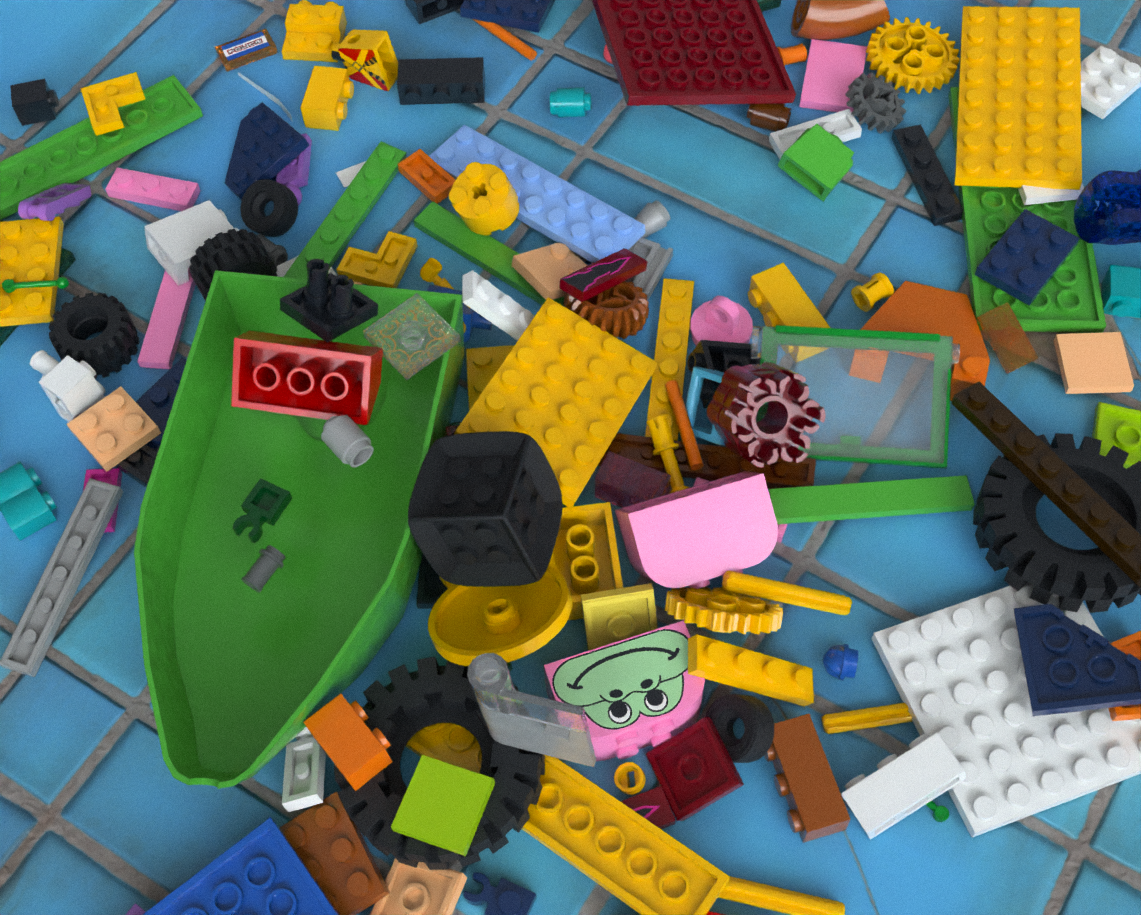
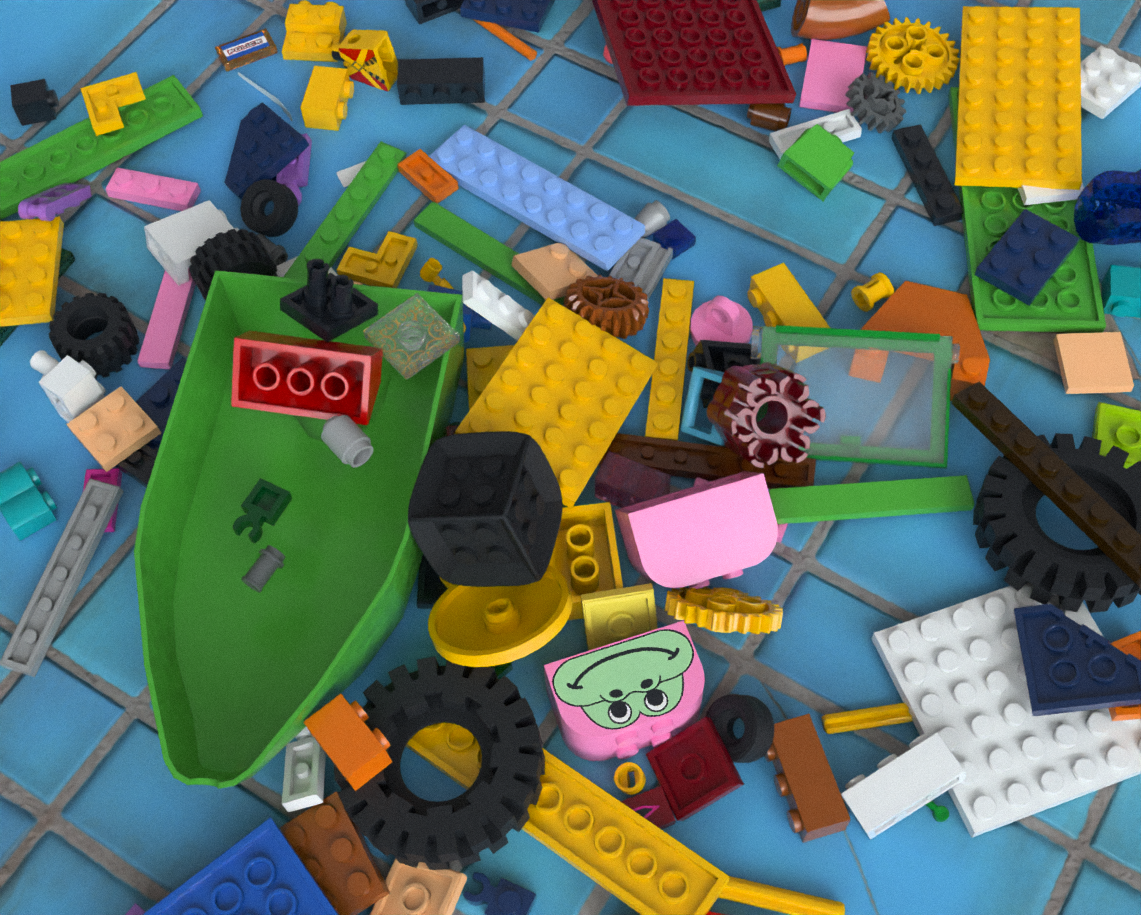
green hinge [2,277,69,293] -> none
lime tile [391,755,495,856] -> none
yellow brick [449,162,519,236] -> none
door [467,653,596,767] -> none
teal brick [550,87,592,118] -> none
dark red tile [559,248,647,302] -> none
yellow pin [646,415,690,494] -> none
orange bar [665,380,704,470] -> none
yellow plate [688,634,814,707] -> none
yellow axle [722,571,852,616] -> none
blue plate [823,644,858,680] -> none
clear orange plate [977,302,1038,374] -> none
none -> clear blue plate [653,219,696,260]

